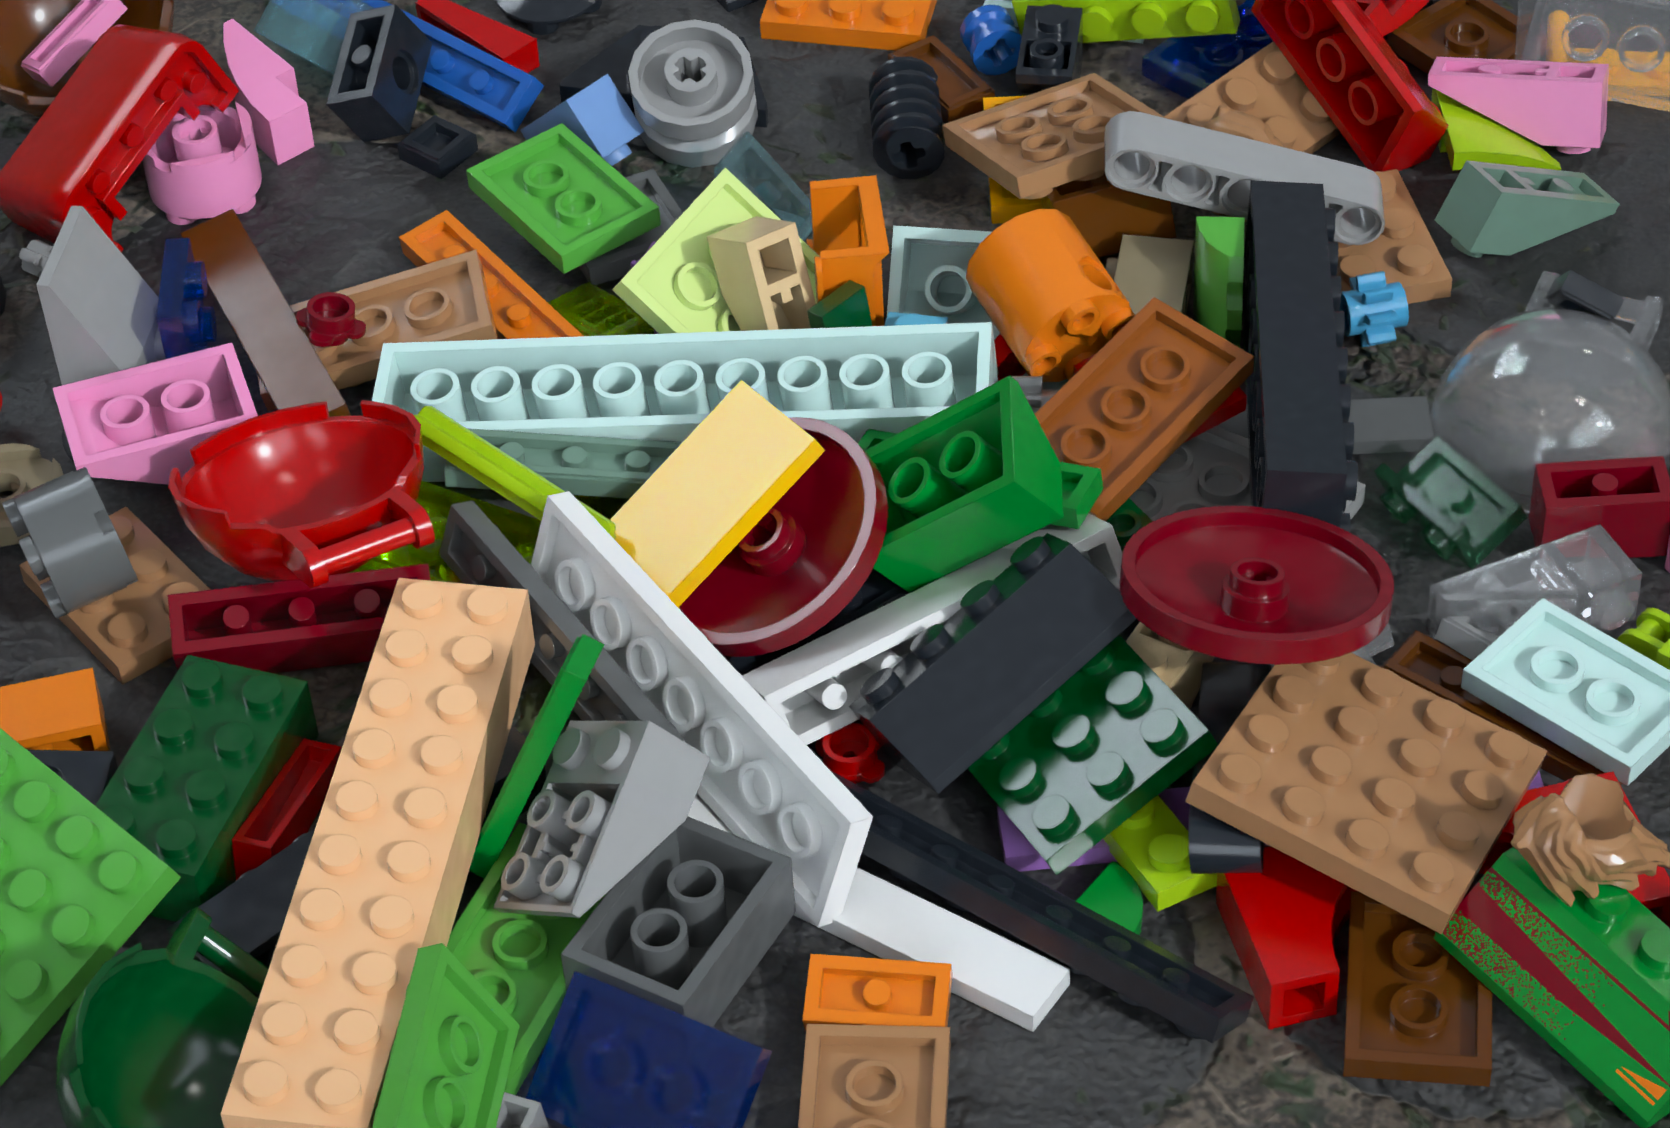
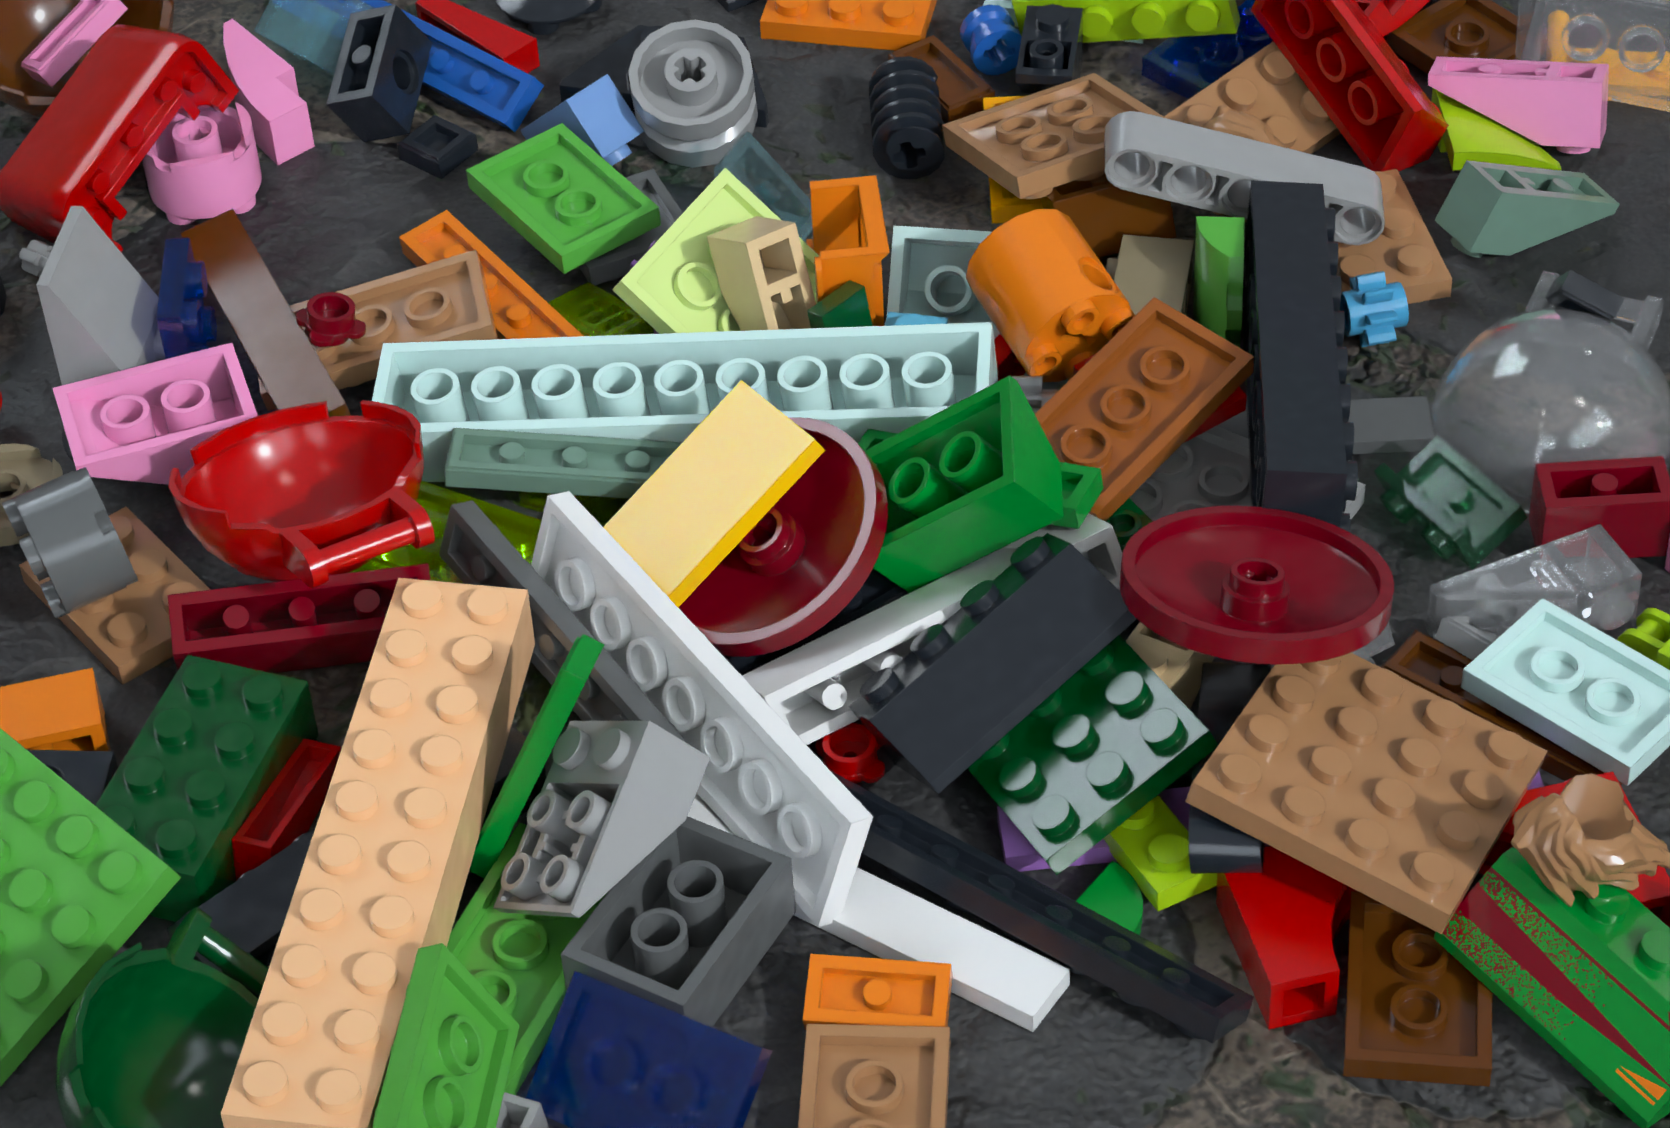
lime axle [414,406,616,540] -> none

